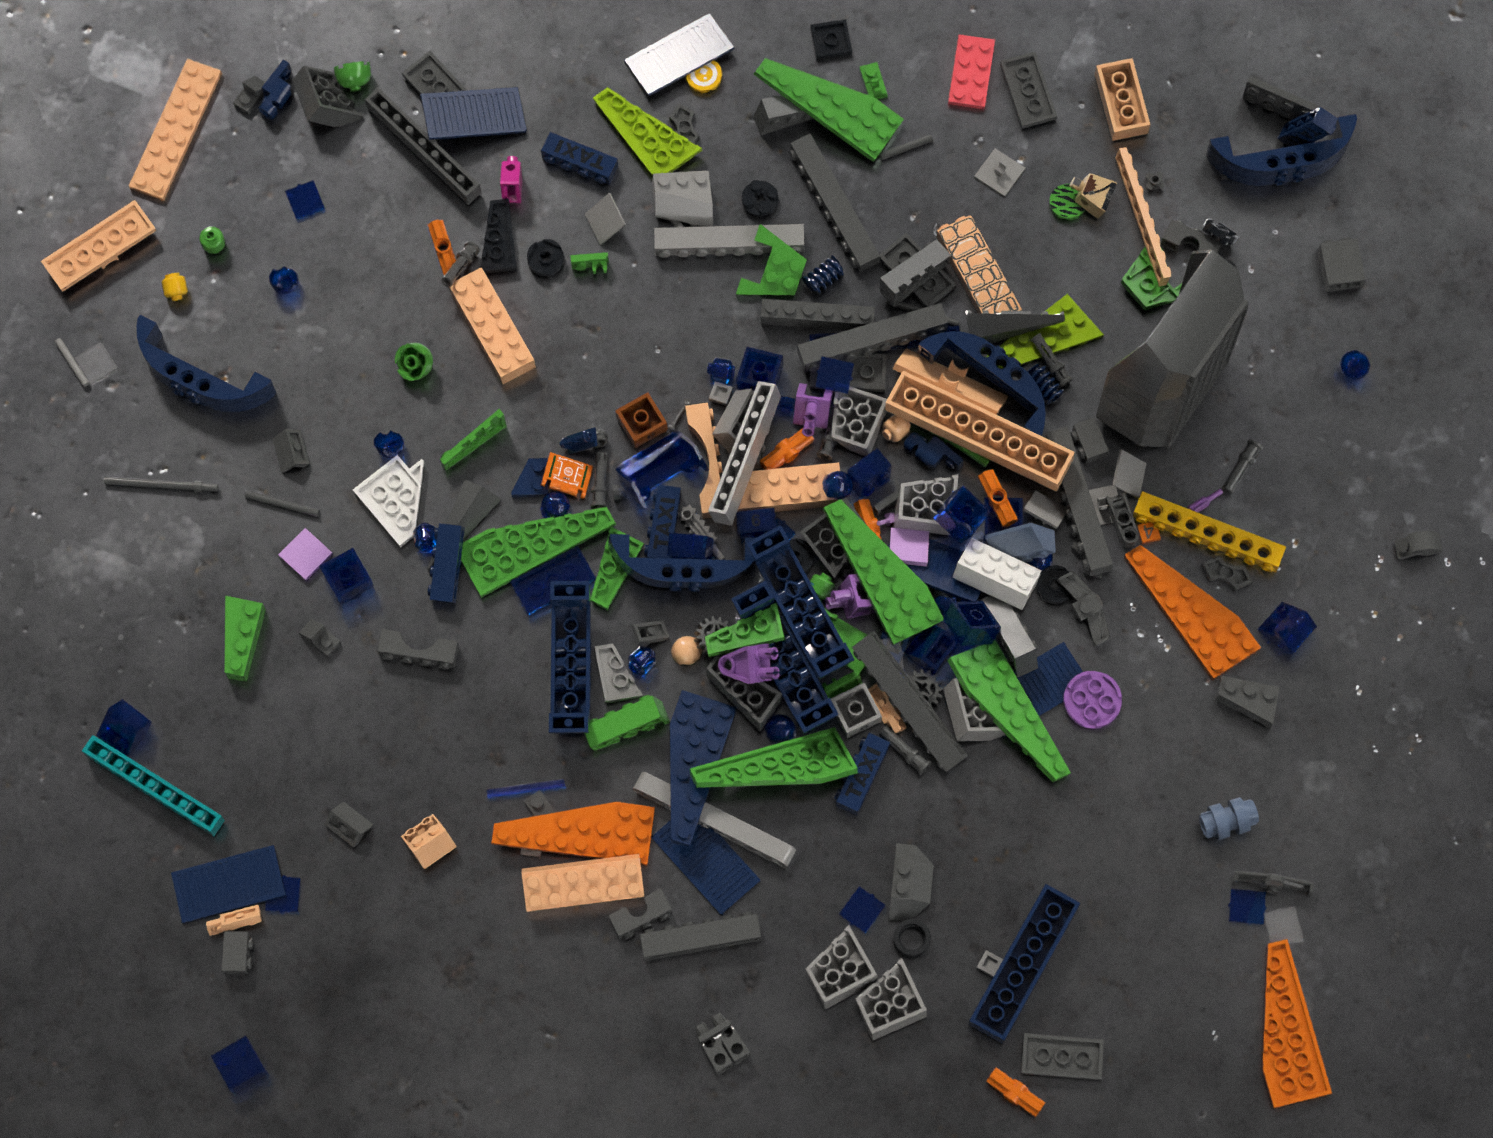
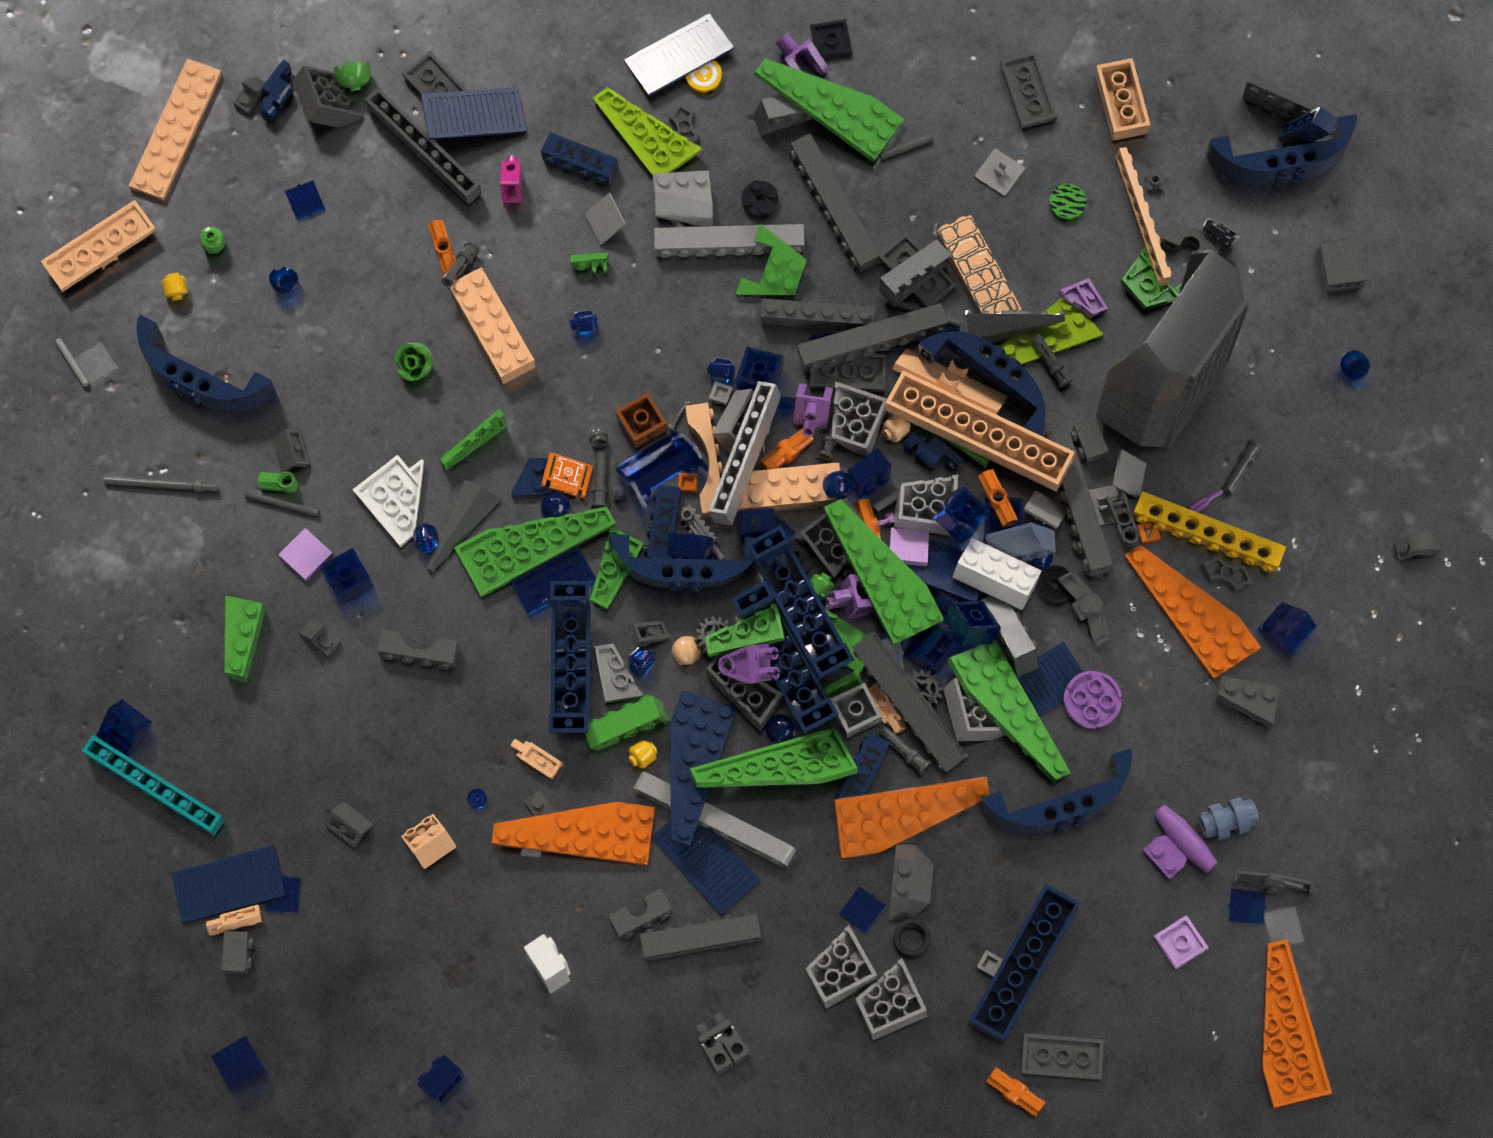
clear blue hair [373,430,405,458] -> none
dark blue brick [428,523,465,603] -> none
black wing [480,198,517,274] -> none
clear blue bar [487,779,565,797] -> none
light nougat brick [522,854,644,912] -> none
black plate [527,239,564,277] -> none
dark blue hinge [560,427,597,455] -> none
dark blue piece [802,255,844,294] -> none
clear blue piece [815,356,854,394] -> none
bright green plate [859,62,887,100] -> none
coral plate [948,35,995,109] -> none
dark blue piece [1027,363,1064,405] -> none
tan torso [1069,174,1117,218] -> none
none -> bright green piece [258,472,298,494]
none -> clear blue brick [417,1055,465,1106]
none -> clear blue tile [467,788,487,809]
none -> light nougat hinge [511,739,563,780]
none -> white brick [524,934,571,994]
none -> clear blue head [570,310,598,336]
none -> yellow head [628,740,658,769]
none -> orange tile [678,473,698,494]
none -> medium lavender piece [775,33,829,75]
none -> orange wing [834,777,989,858]
none -> dark blue slope [980,749,1132,834]
none -> medium lavender wing [1058,278,1108,318]
none -> medium lavender plate [1143,805,1218,880]
none -> lavender tile [1153,915,1209,970]

